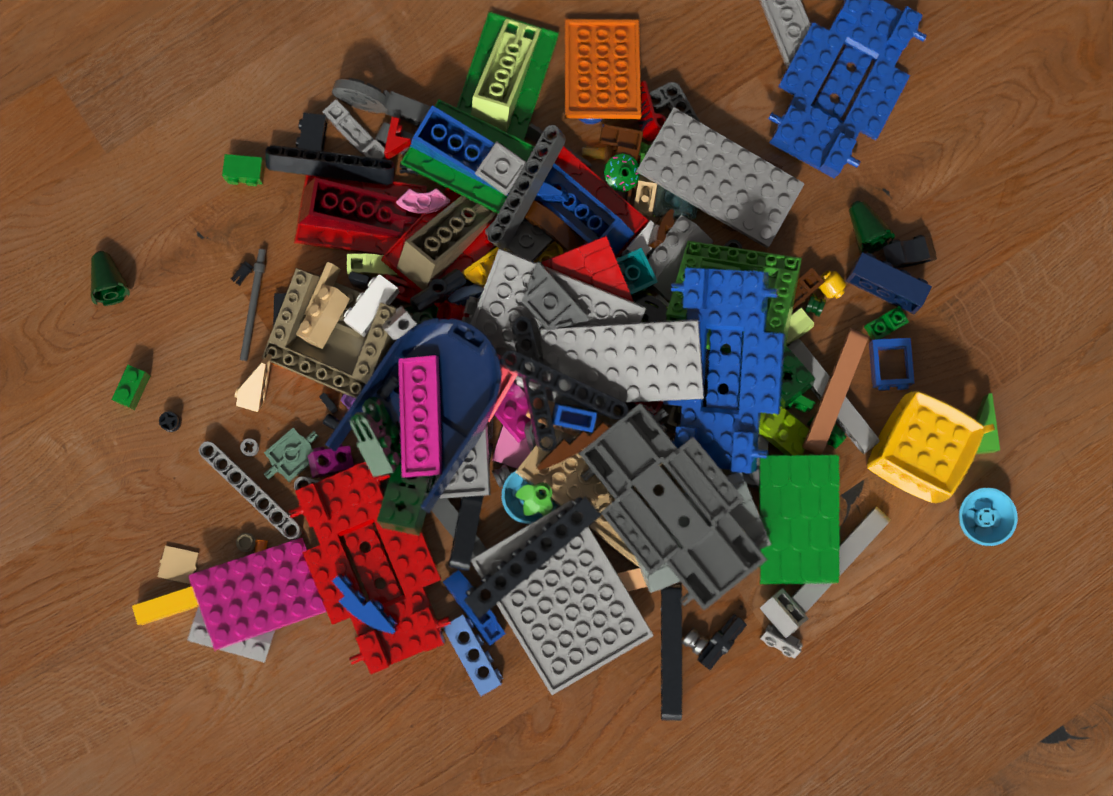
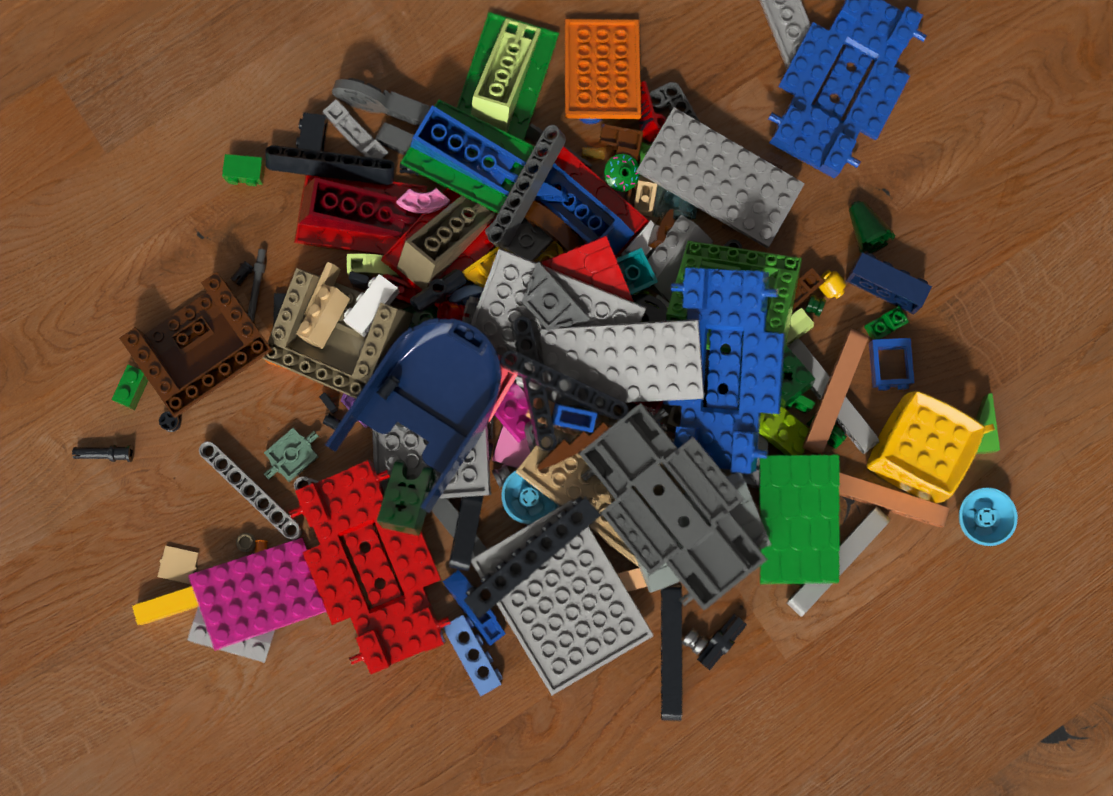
dark green cone [90,251,130,306] -> none
slope [235,354,272,412] -> none
light grey bush [240,438,259,457] -> none
magenta brick [308,444,354,478] -> none
blue slope [332,574,398,634] -> none
brick [350,397,401,477] -> none
light grey leg [382,306,417,340] -> none
red slope [384,117,411,159] -> none
dark pink plate [398,355,442,477] -> none
light grey tile [475,142,526,196] -> none
bright green plate [515,482,553,516] -> none
light grey brick [760,588,809,638] -> none
light grey hinge [760,624,803,658] -> none
black brick [883,235,937,269] -> none
none -> black pin [72,445,134,462]
none -> reddish brown slope [119,272,272,418]
none -> nougat beam [839,473,949,528]

